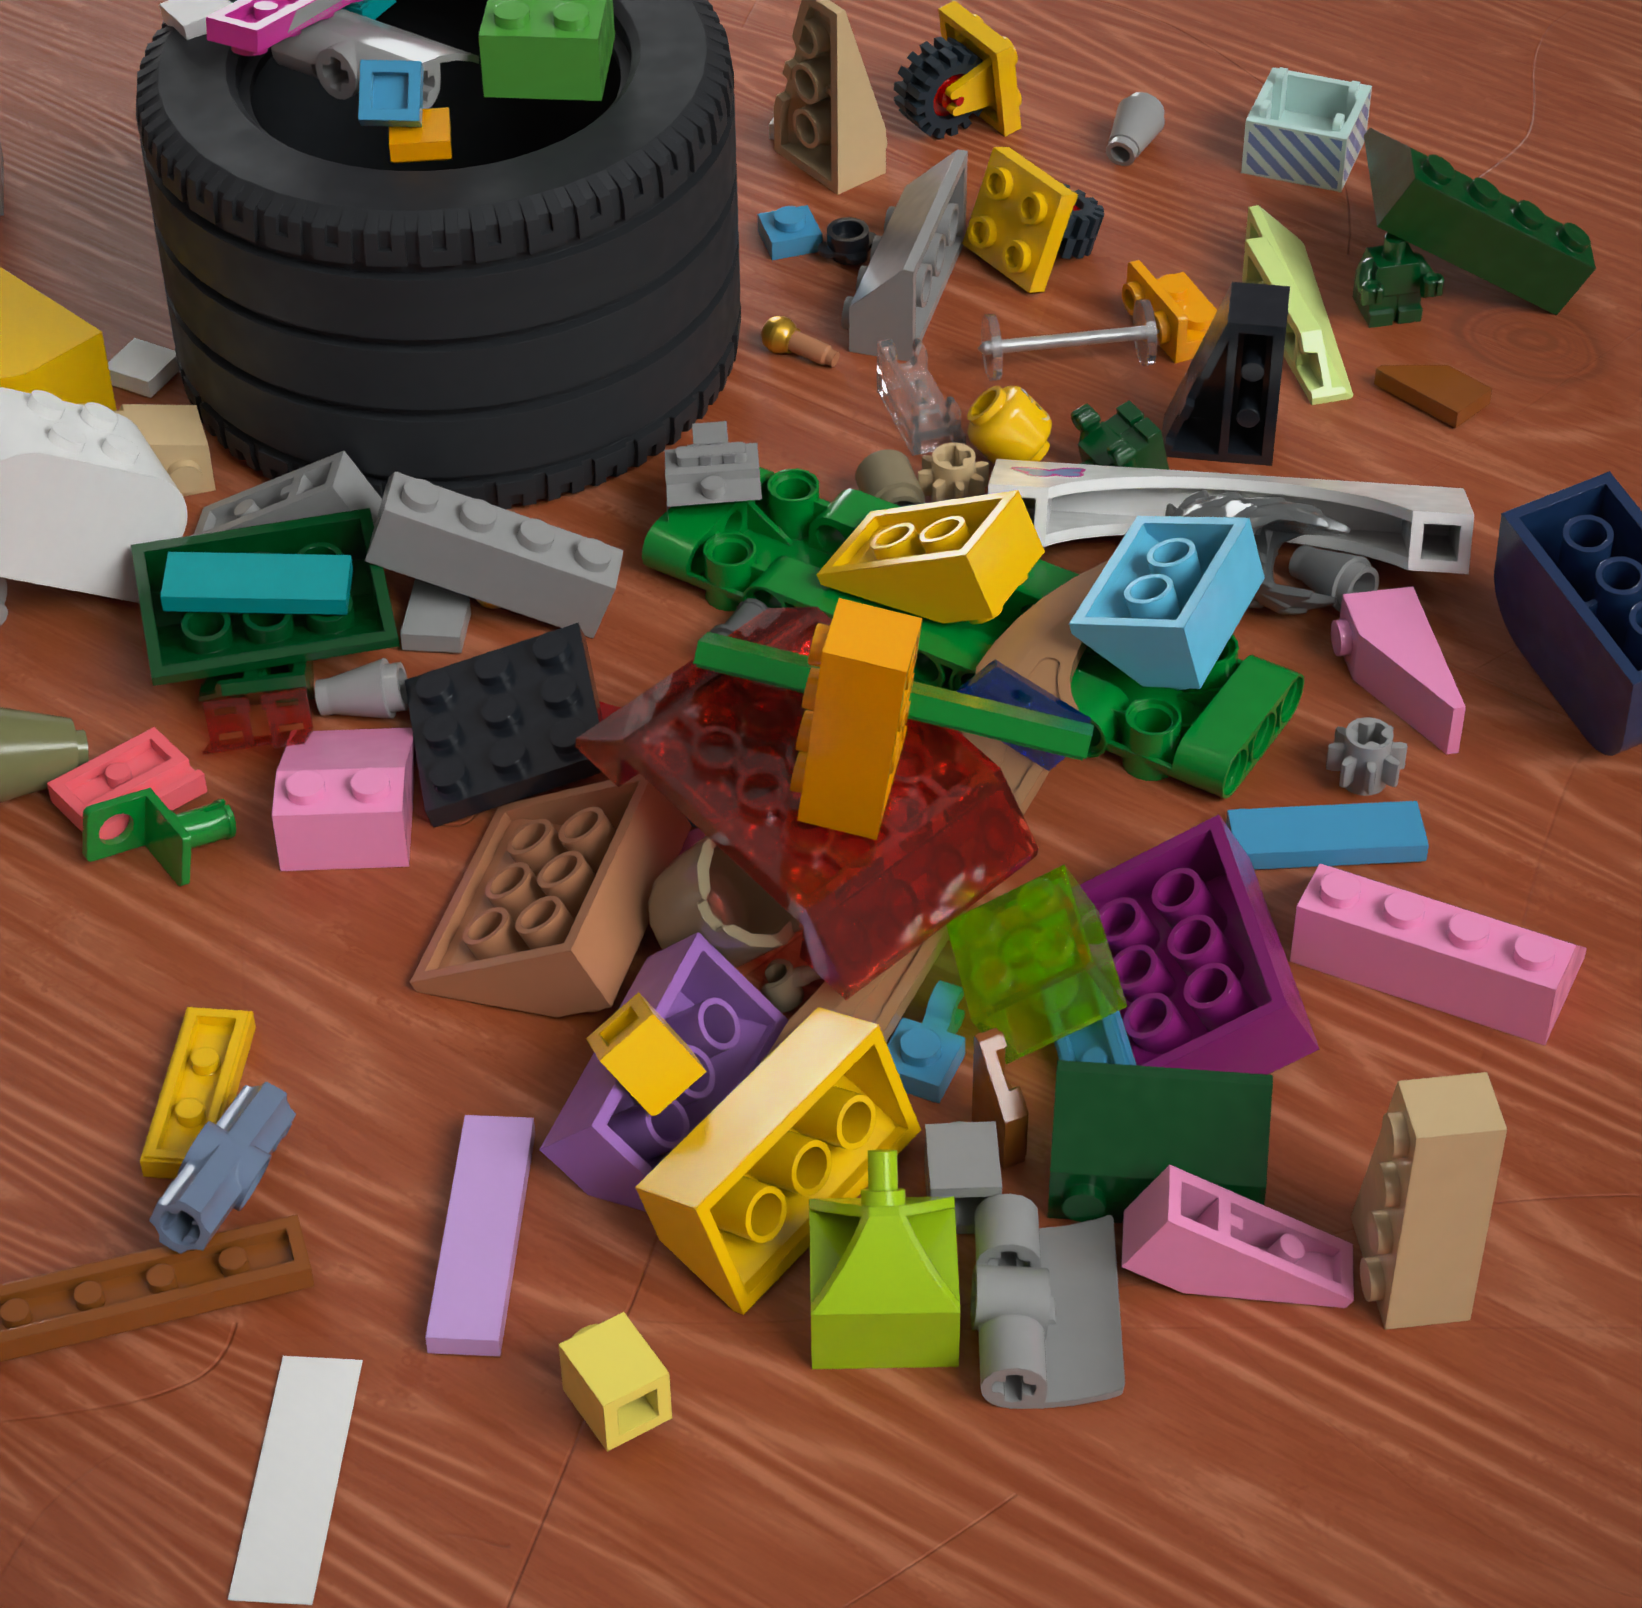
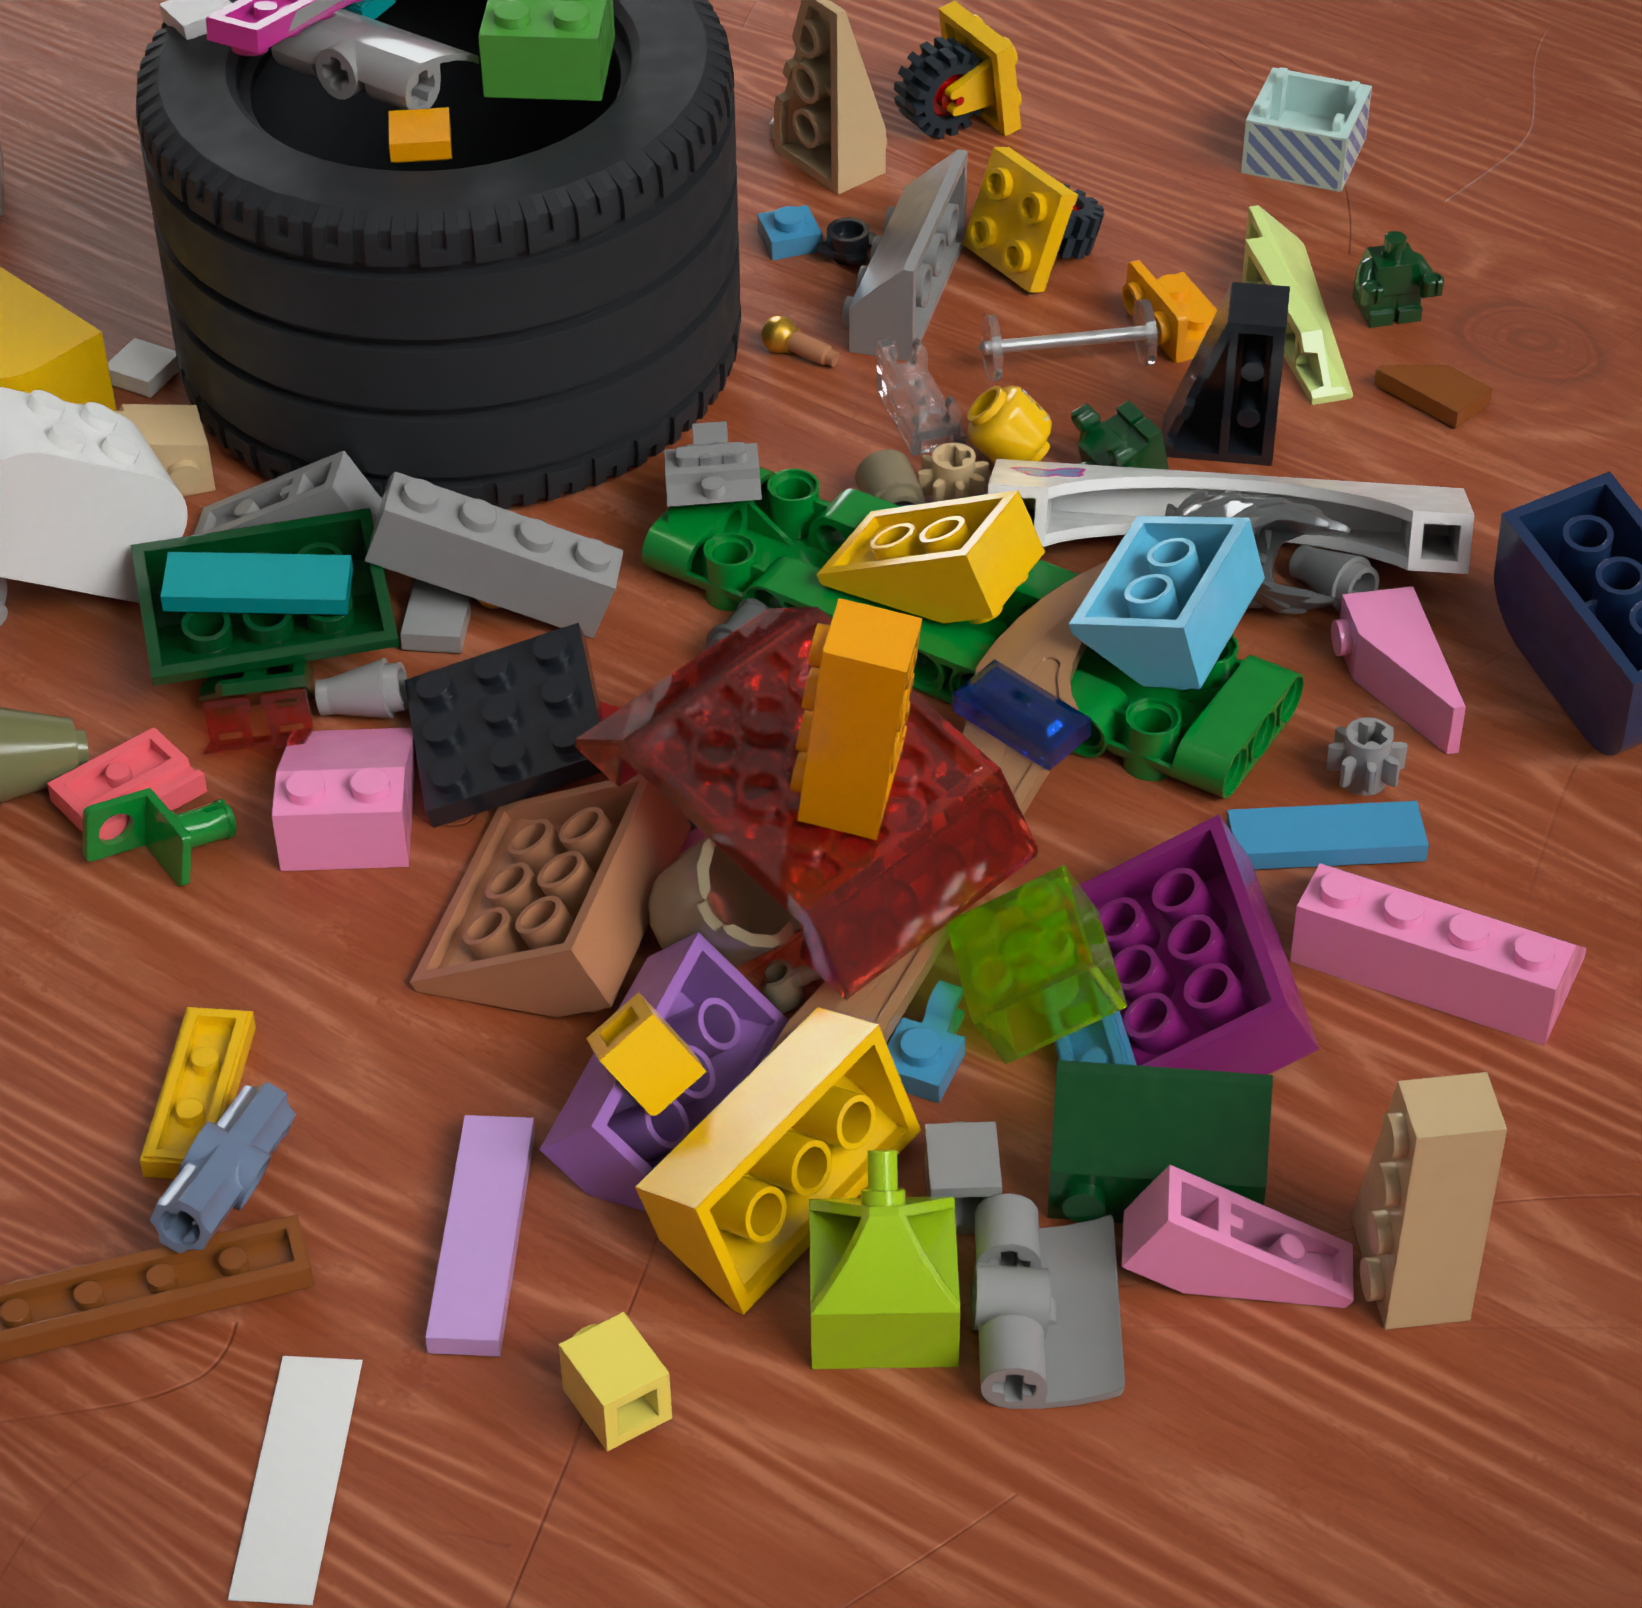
dark azure plate [358,60,424,127] -> none
green tile [693,632,1094,760] -> none
dark orange tile [972,1028,1029,1169] -> none
light grey cone [1106,92,1165,166] -> none
dark green slope [1364,128,1596,315] -> none

